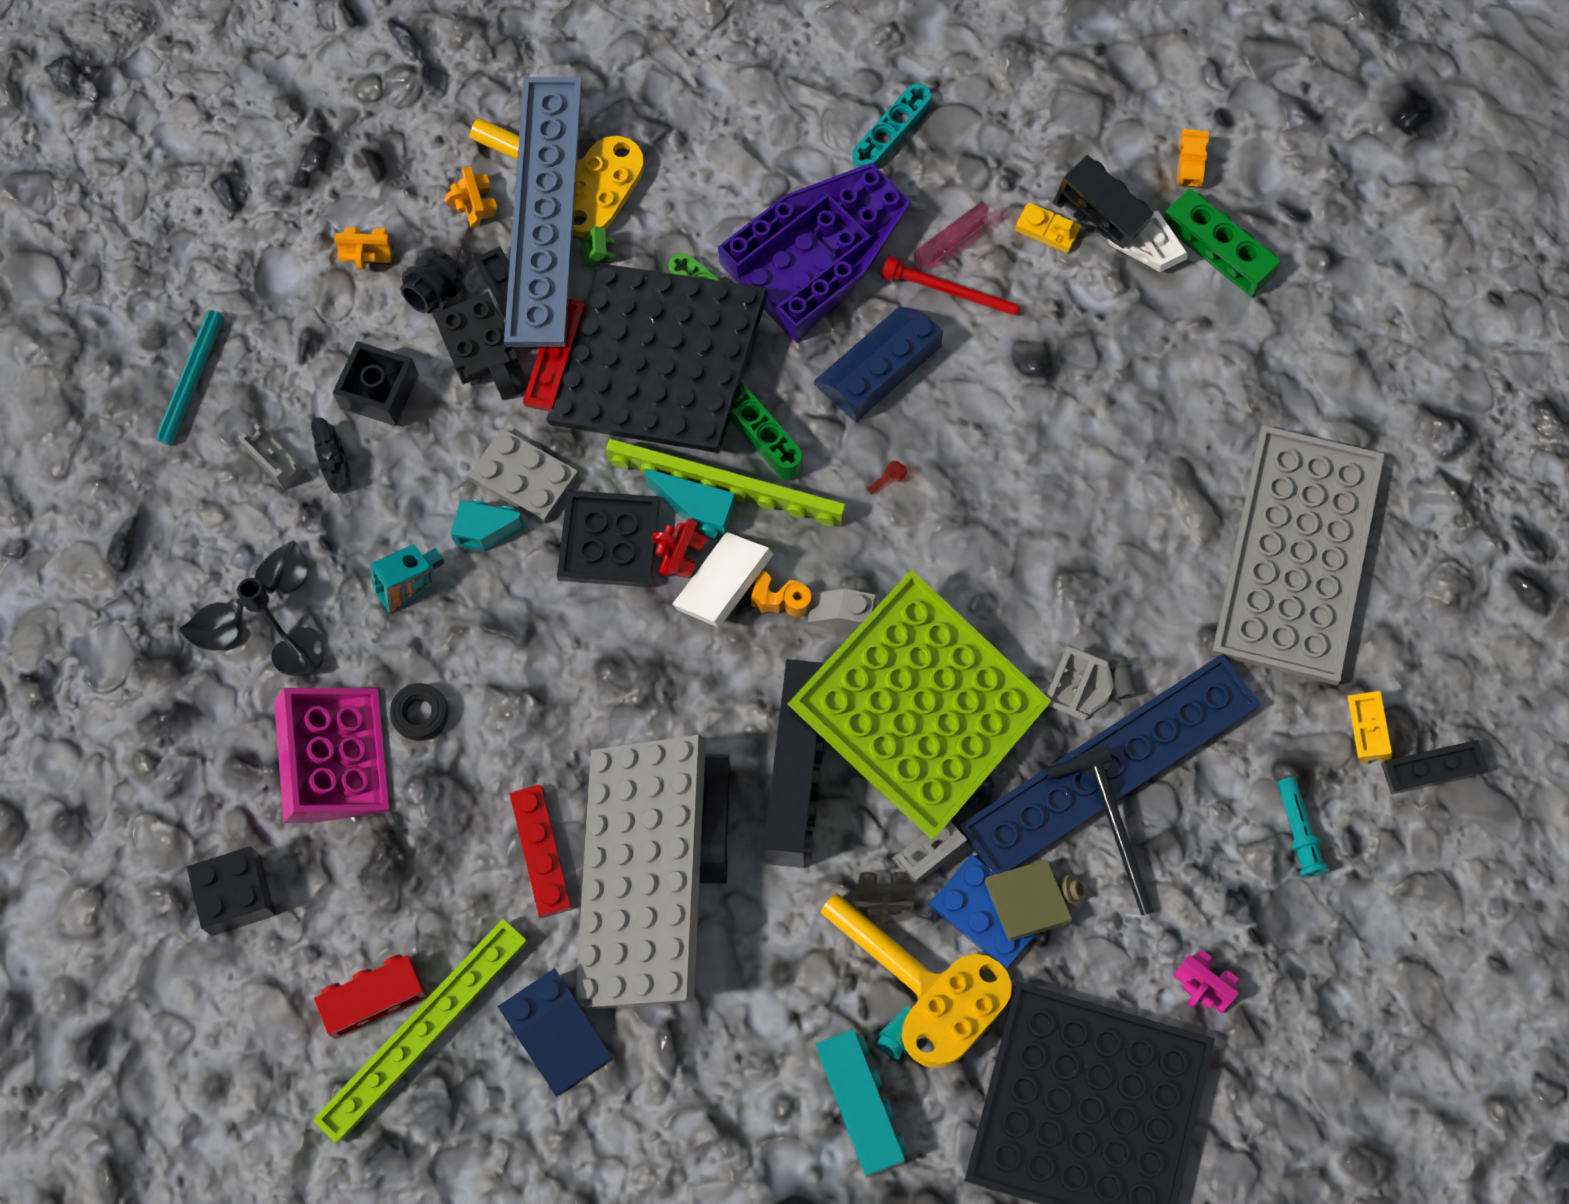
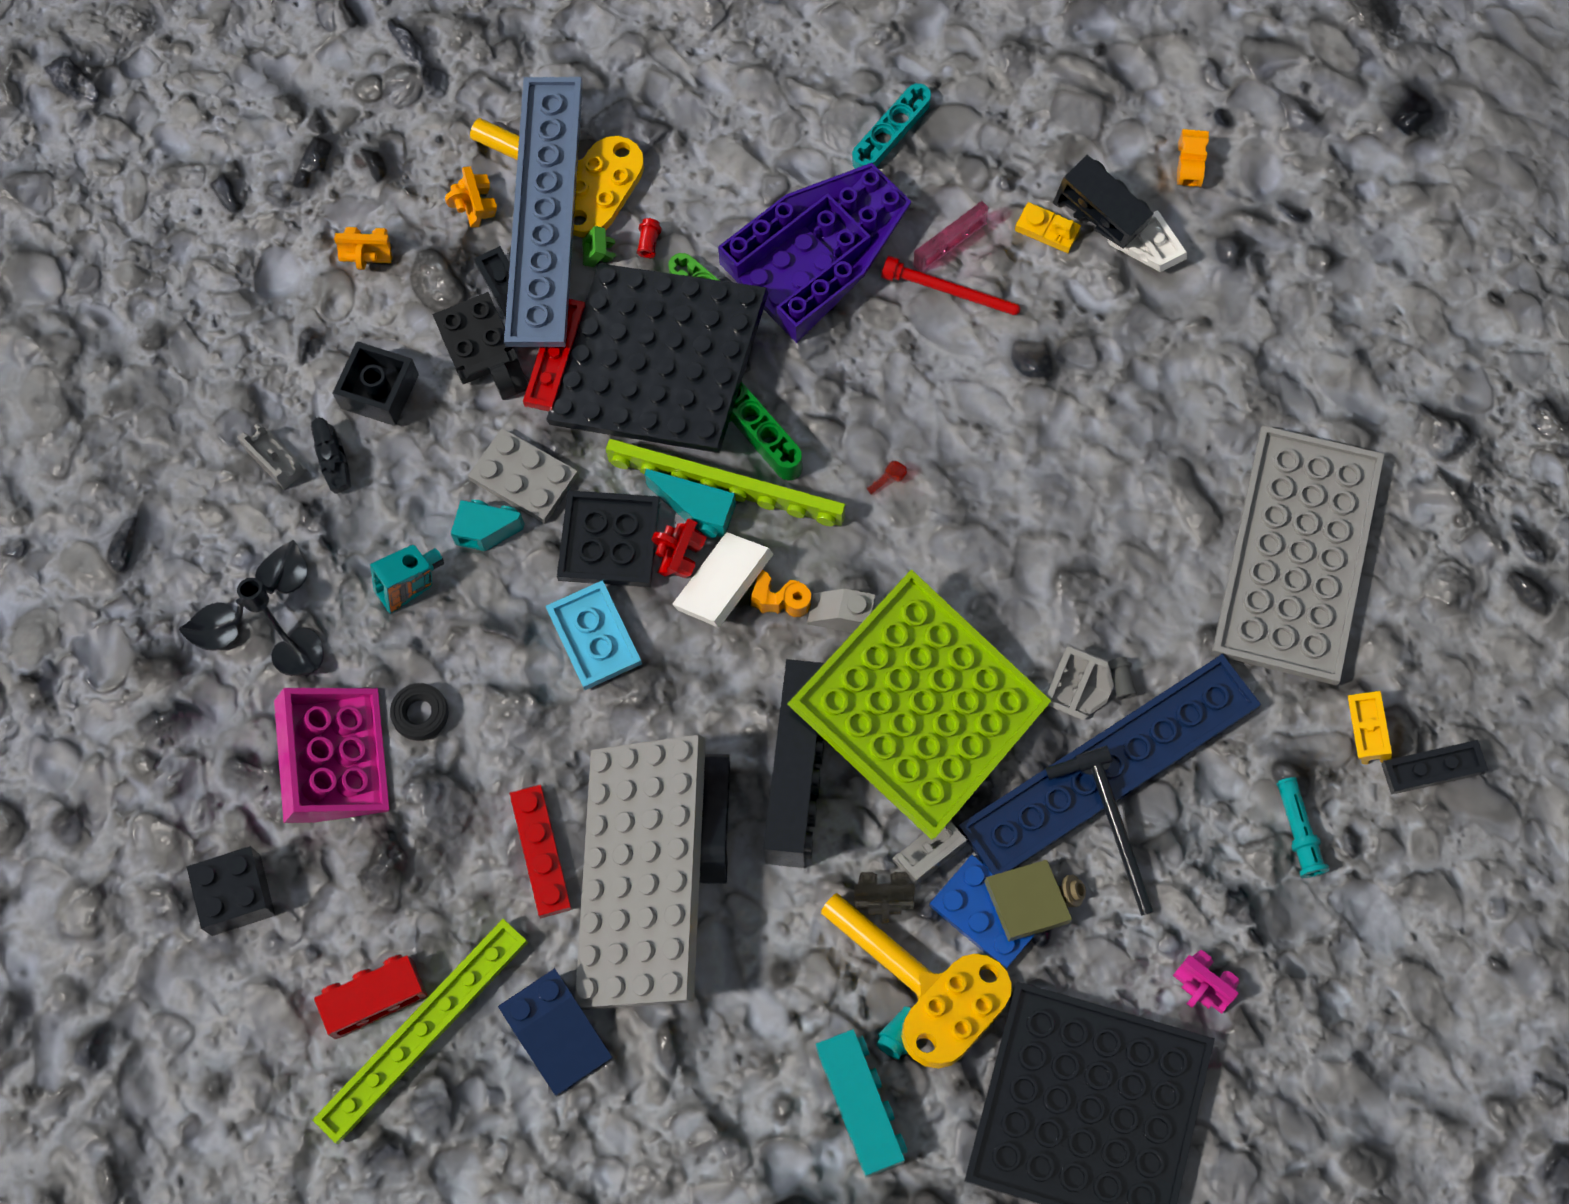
teal axle [156,310,224,445] -> none
black piece [400,251,463,314] -> none
dark blue slope [814,306,943,423] -> none
green brick [1164,188,1281,298] -> none
none -> medium azure plate [545,580,642,691]
none -> red pin [637,218,662,258]

